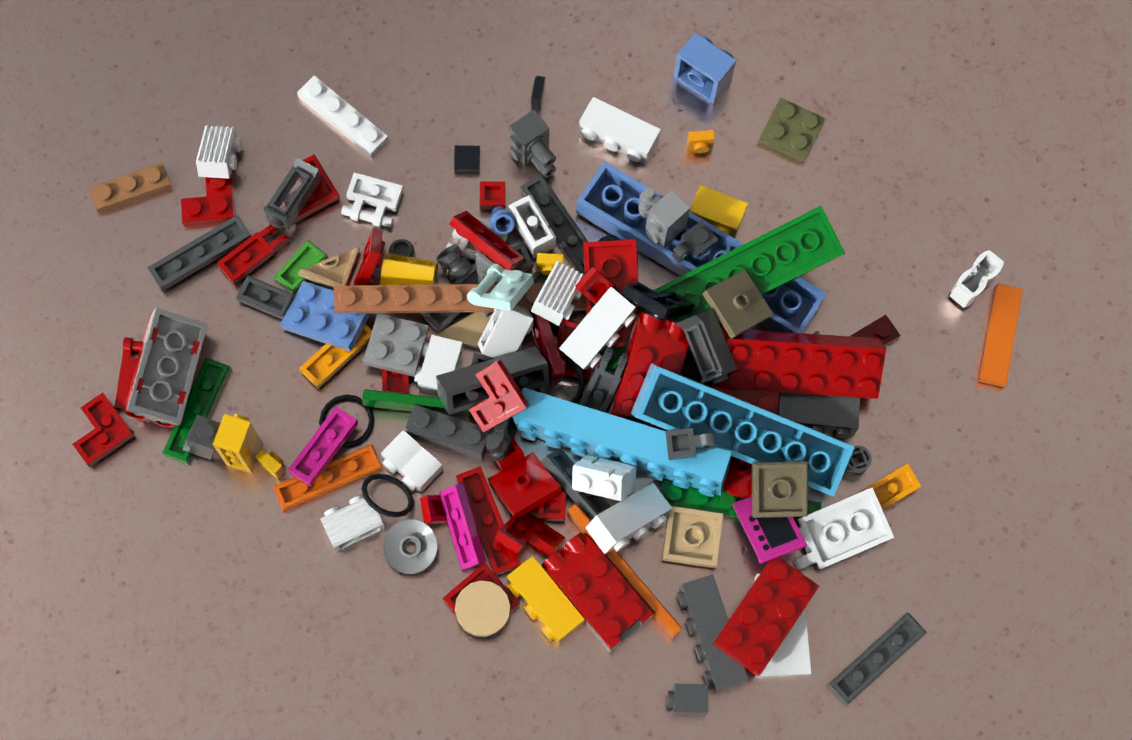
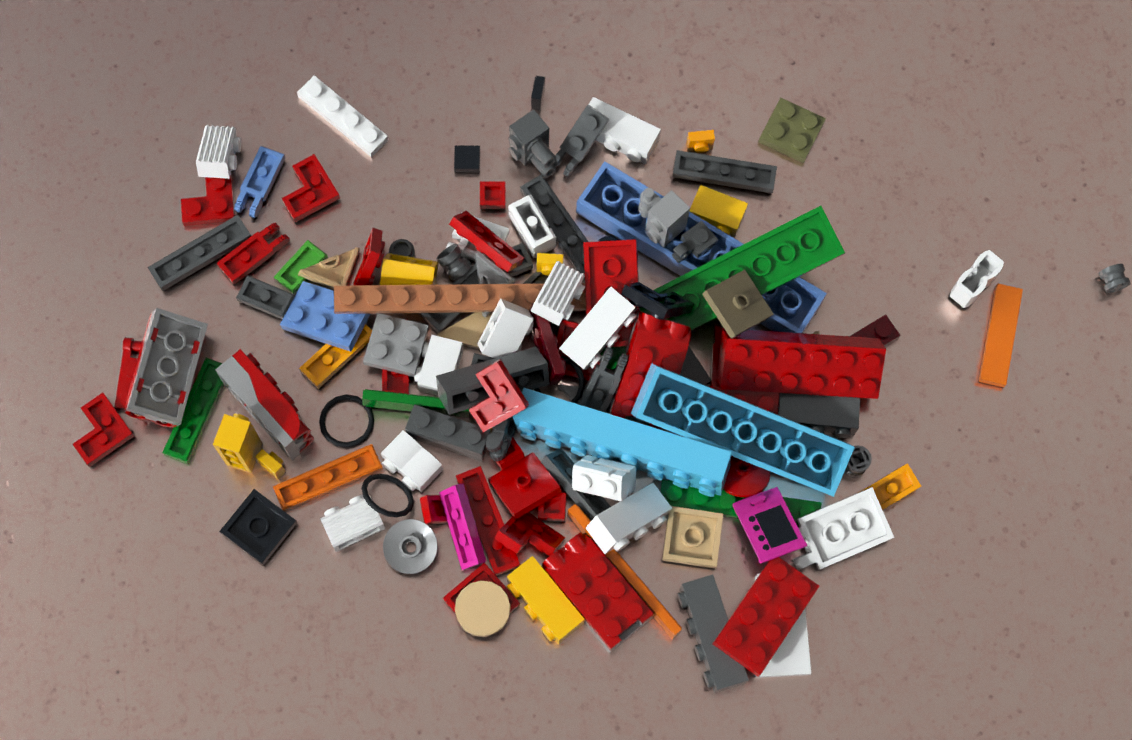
medium nougat plate [89,162,172,213] -> none
dark grey window [182,415,221,460] -> none
dark grey window [263,157,321,230] -> none
dark pink plate [288,406,359,487] -> none
white plate [341,173,404,228] -> none
light aqua plate [467,264,534,311] -> none
medium blue cone [490,206,516,235] -> none
red plate [575,267,614,304] -> none
dark grey plate [665,428,715,461] -> none
dark grey brick [667,684,708,716] -> none
medium blue brick [674,32,736,105] -> none
dark grey window [676,309,737,384] -> none
dark tan plate [752,461,808,518] -> none
dark grey tile [828,612,927,706] -> none
none -> piece [215,349,314,461]
none -> black plate [219,489,298,565]
none -> medium blue hinge [234,146,285,218]
none -> dark grey hinge [553,105,609,177]
none -> dark grey plate [672,150,777,193]
none -> dark grey wheel [1098,264,1131,293]

